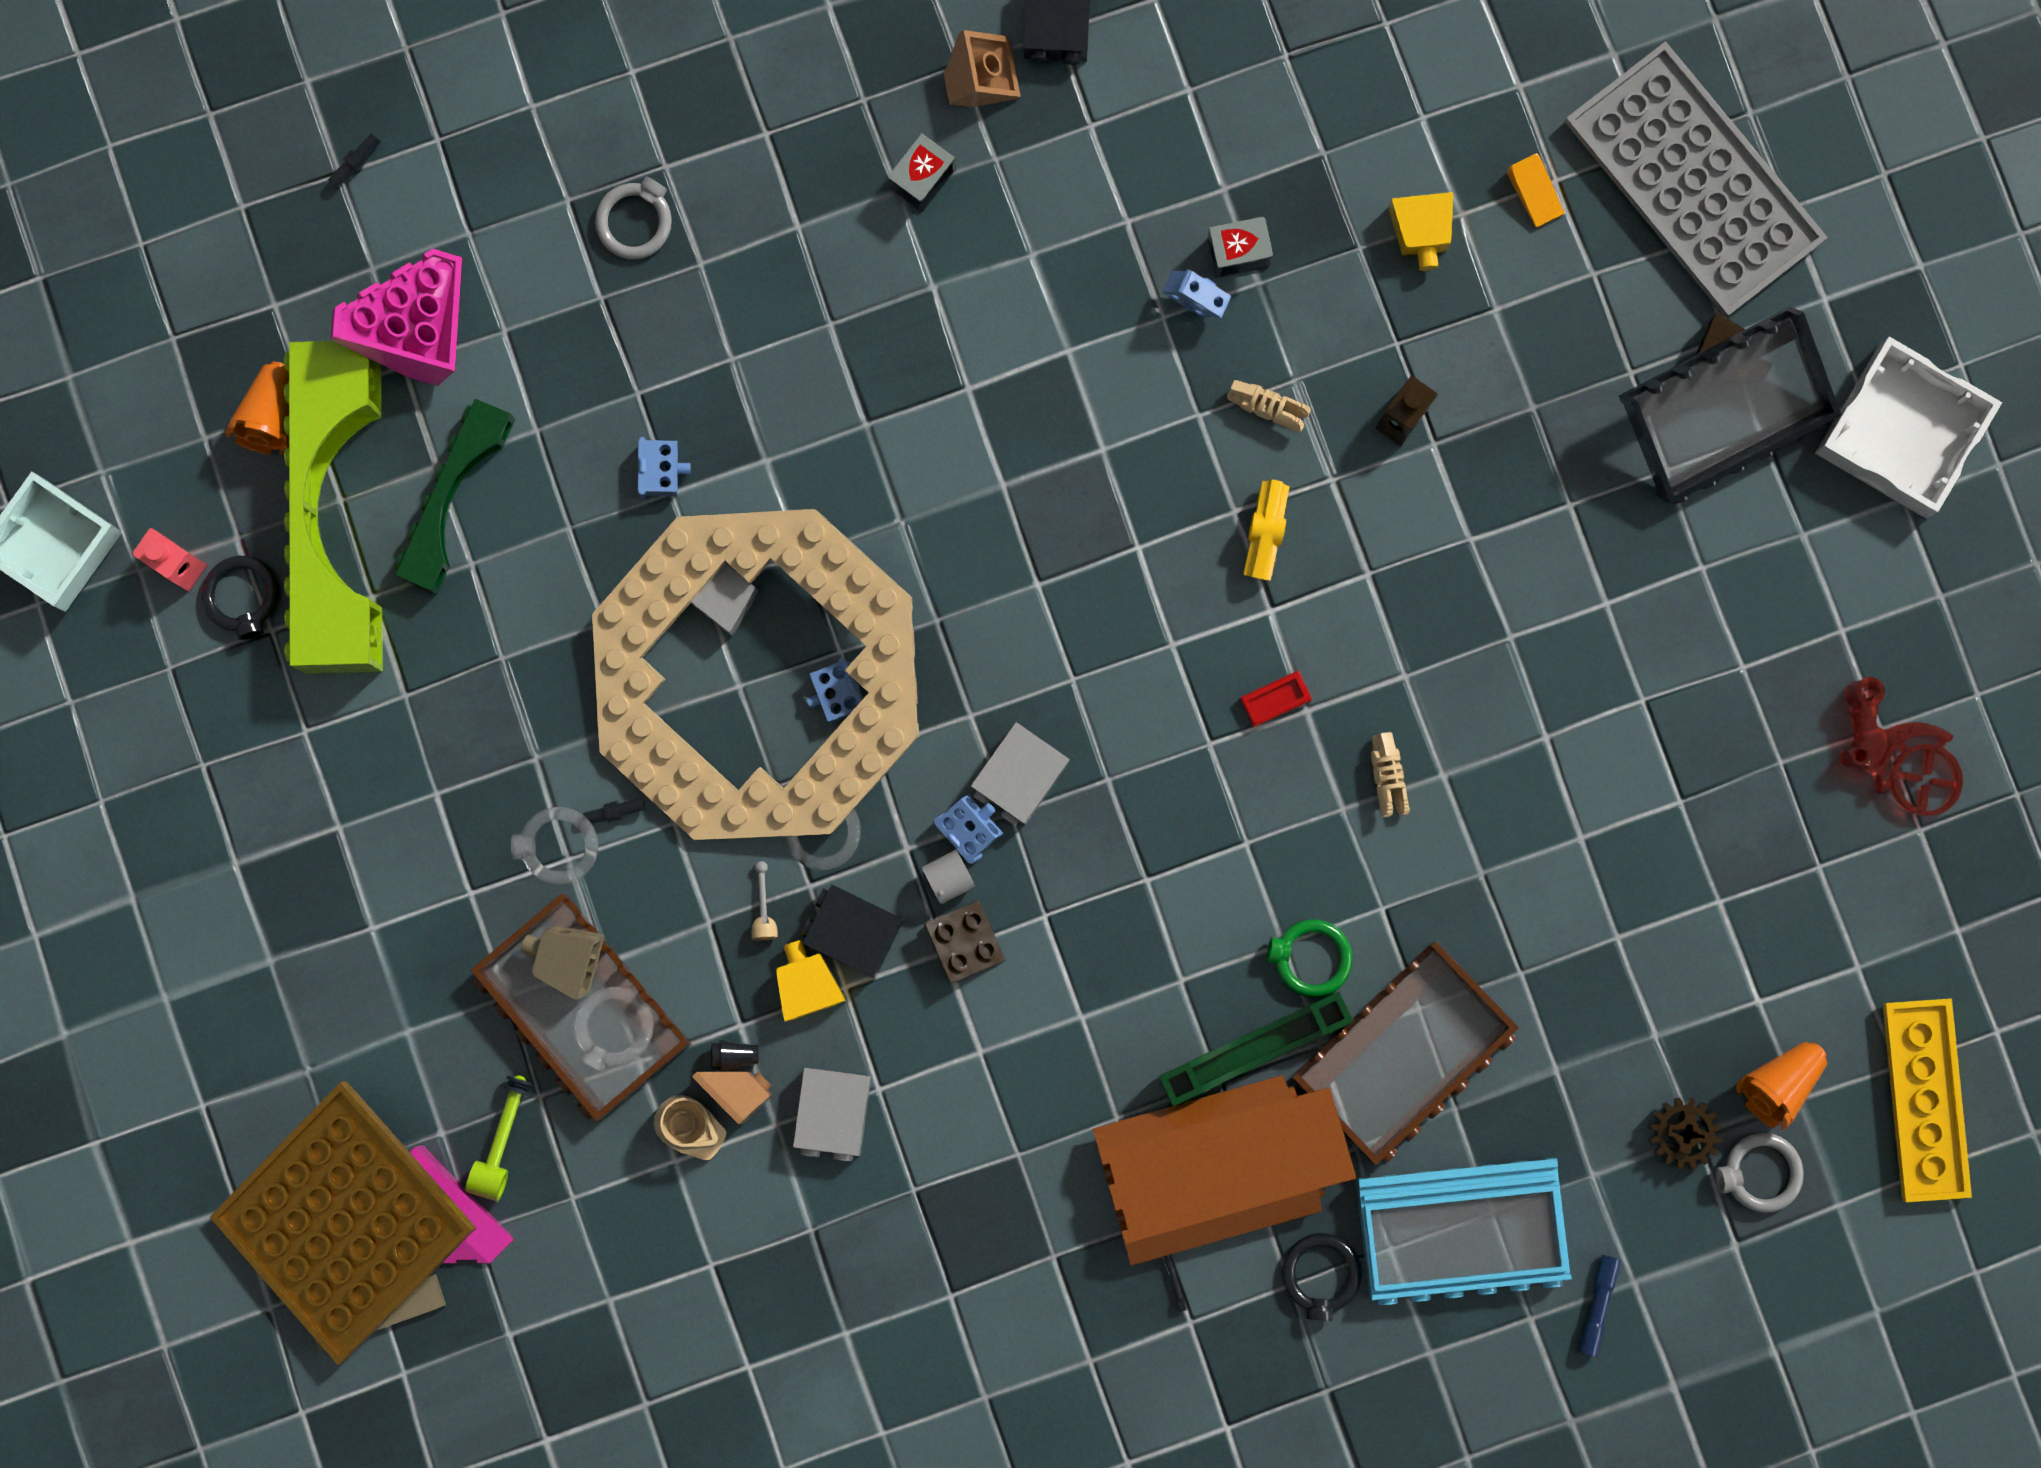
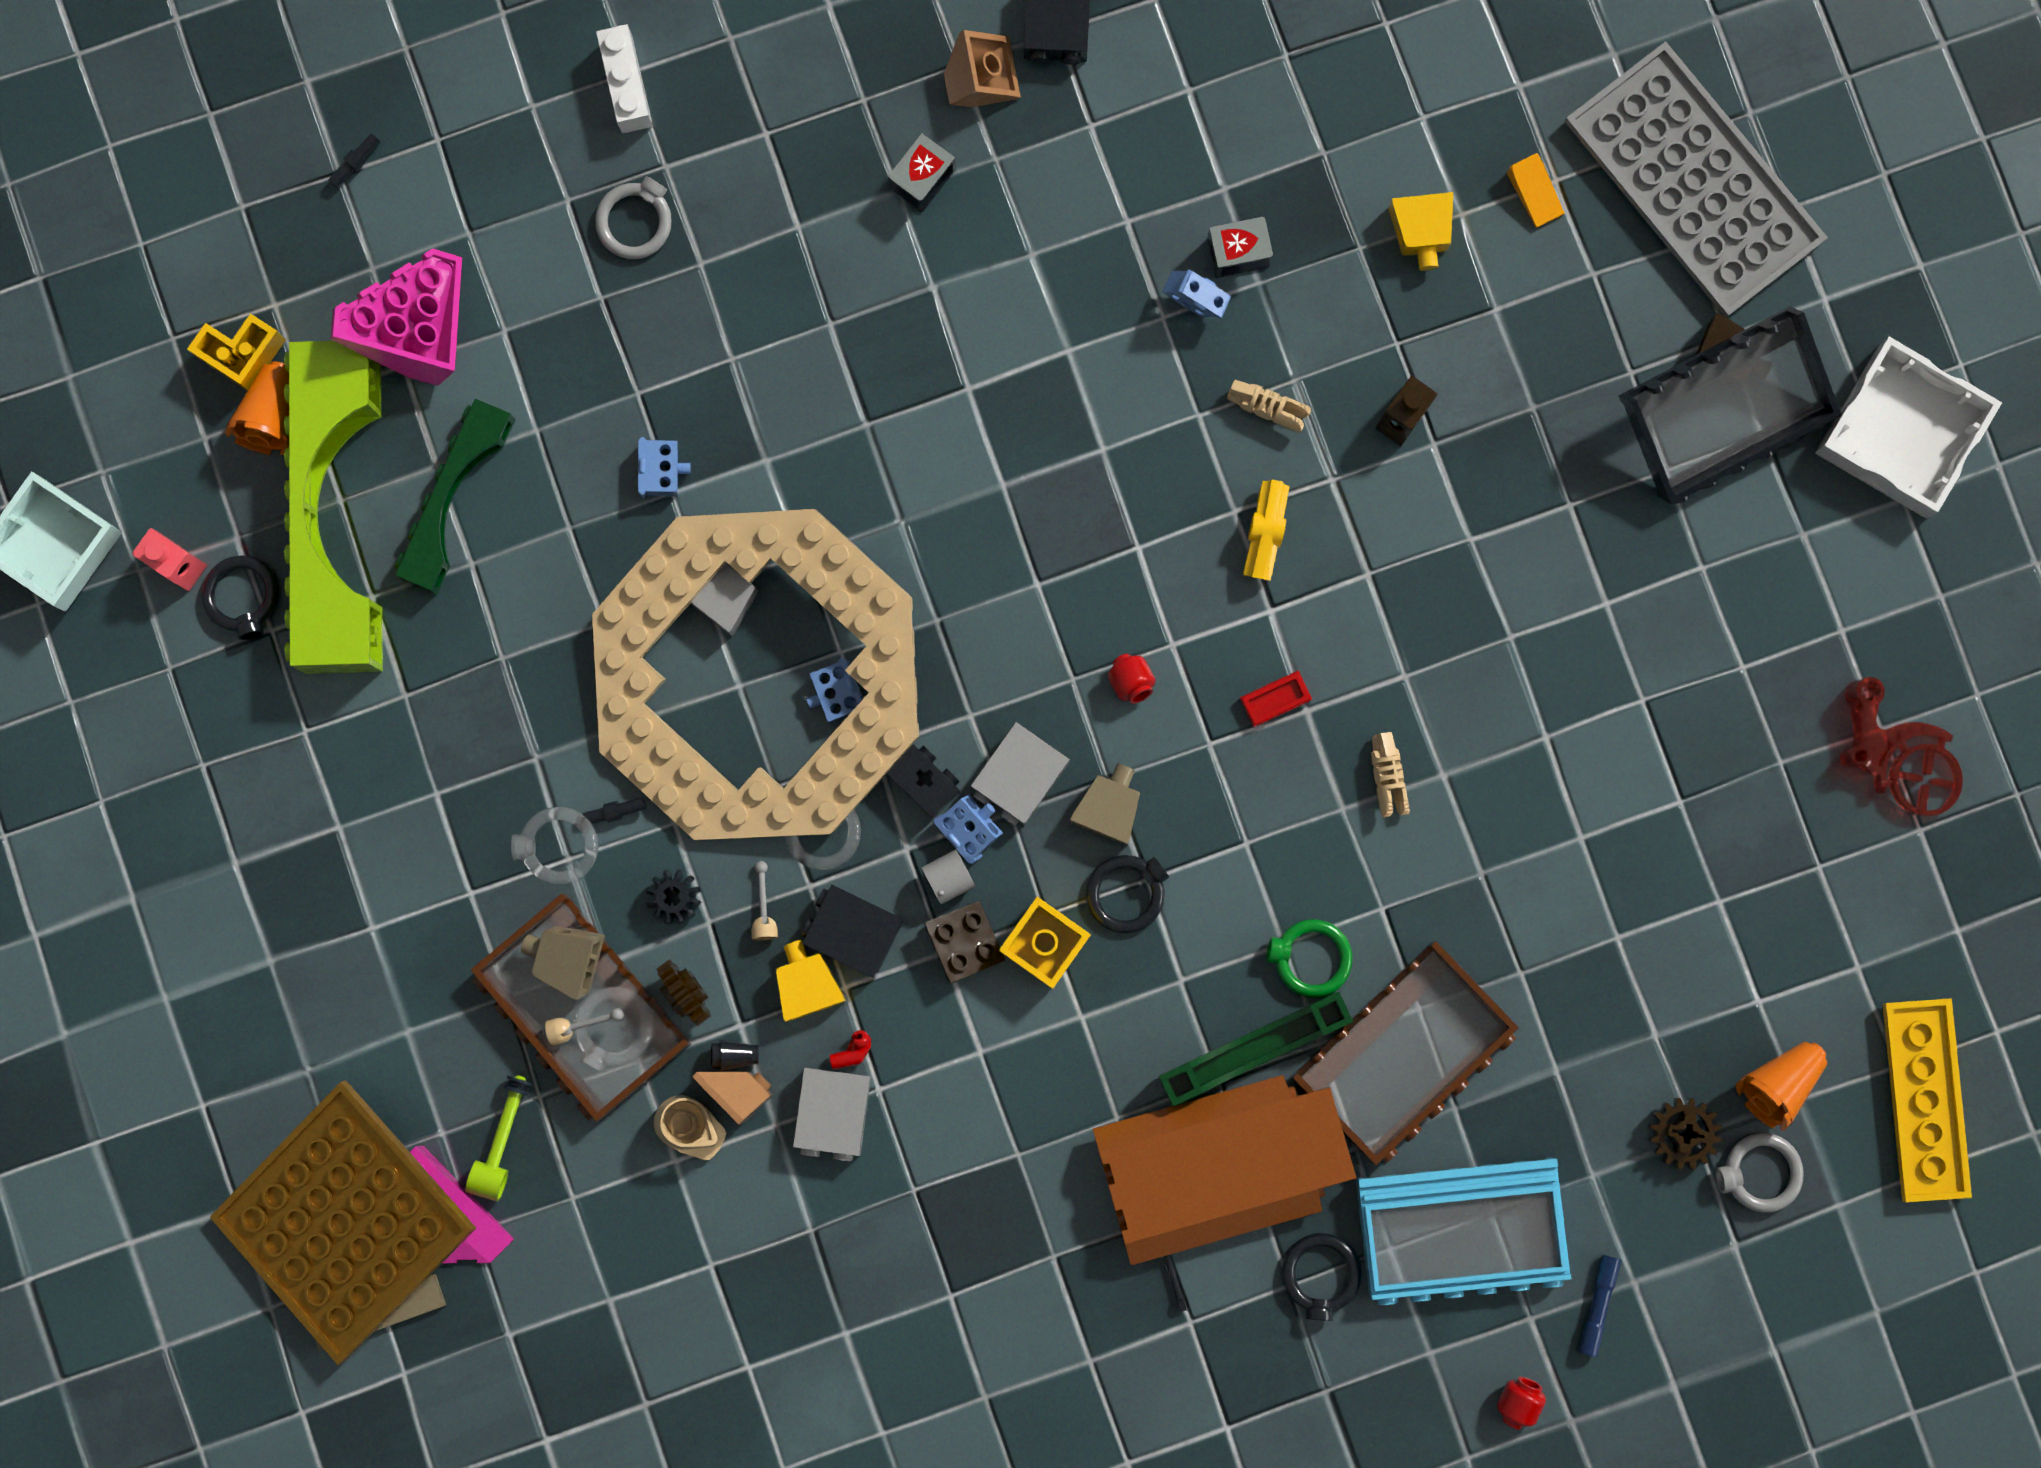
none -> yellow brick [187,313,286,391]
none -> hinge [545,1008,624,1046]
none -> white brick [596,24,653,134]
none -> black gear [646,869,702,925]
none -> dark brown gear [656,959,711,1026]
none -> red arm [829,1030,871,1070]
none -> black brick [886,744,960,820]
none -> yellow brick [999,896,1091,990]
none -> dark tan torso [1070,763,1140,846]
none -> black piece [1086,855,1170,933]
none -> red head [1108,654,1156,704]
none -> red head [1497,1376,1546,1430]

